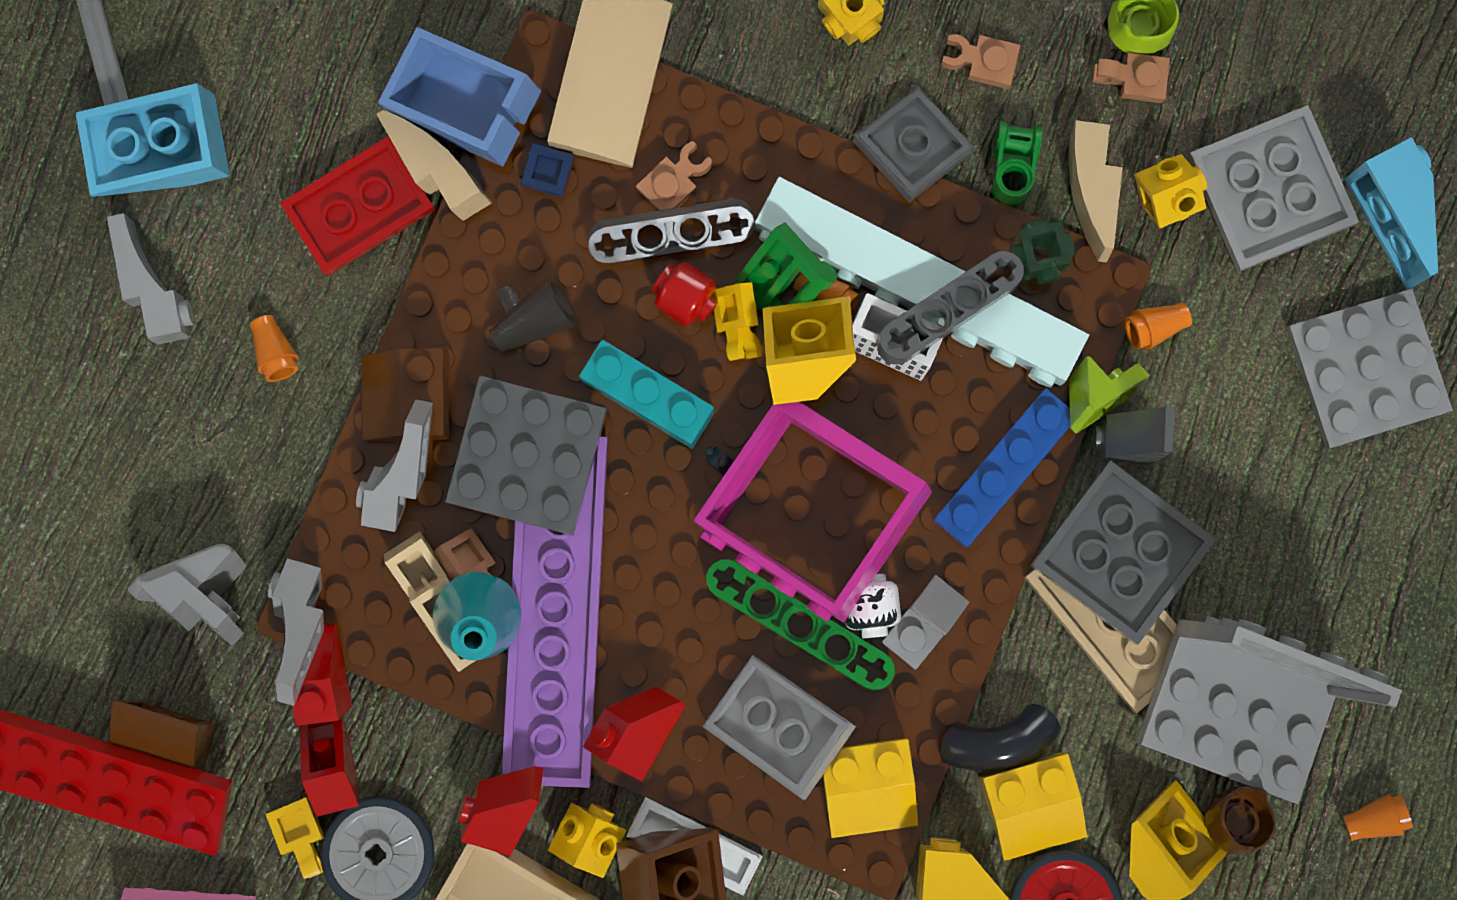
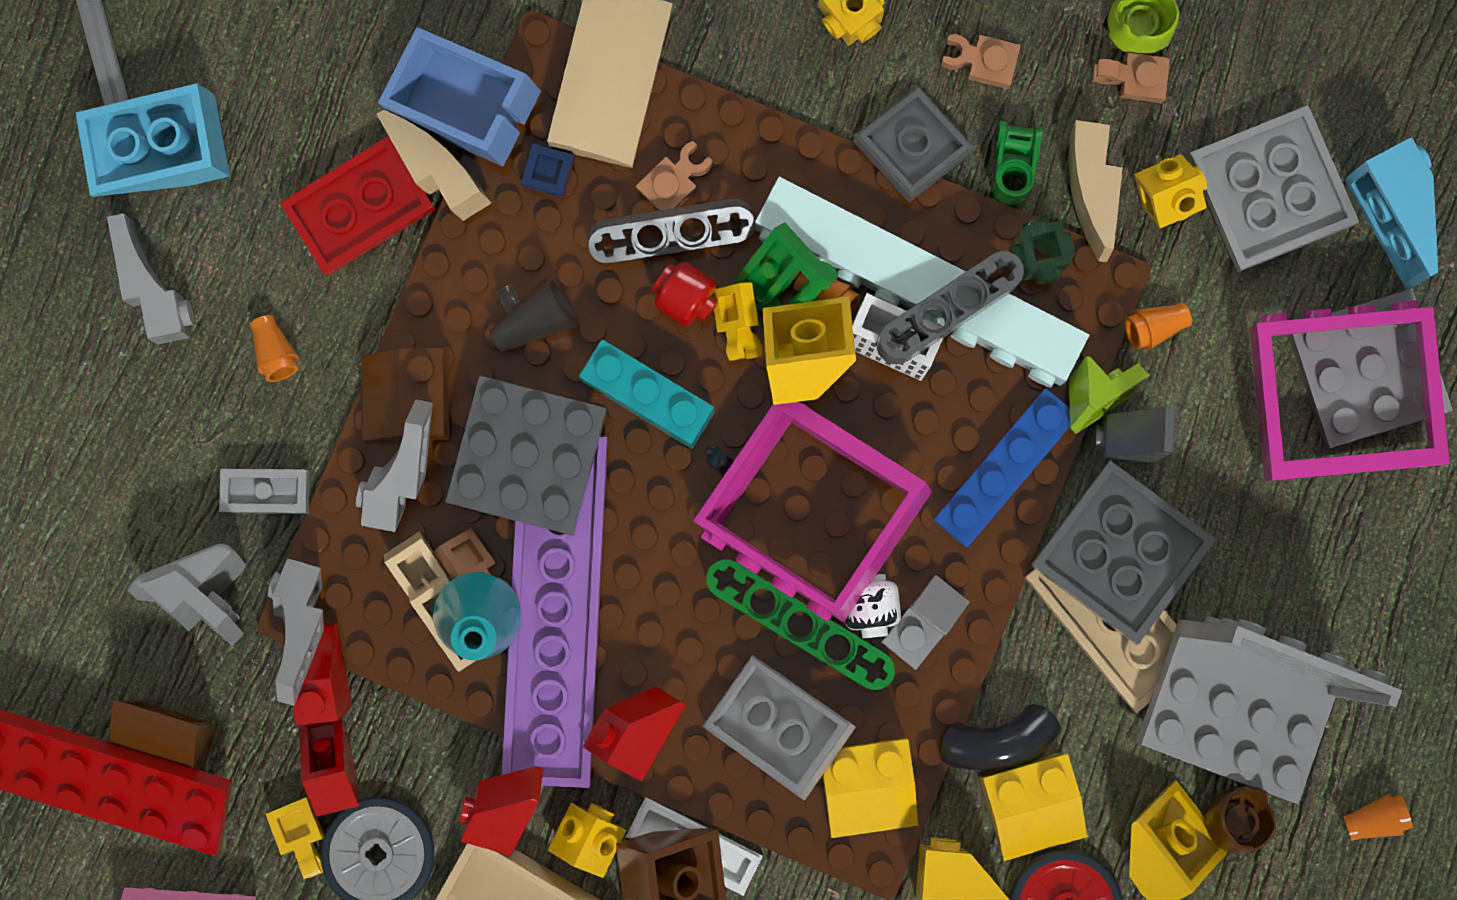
none -> light grey plate [219,469,310,514]
none -> dark pink window [1249,300,1450,481]

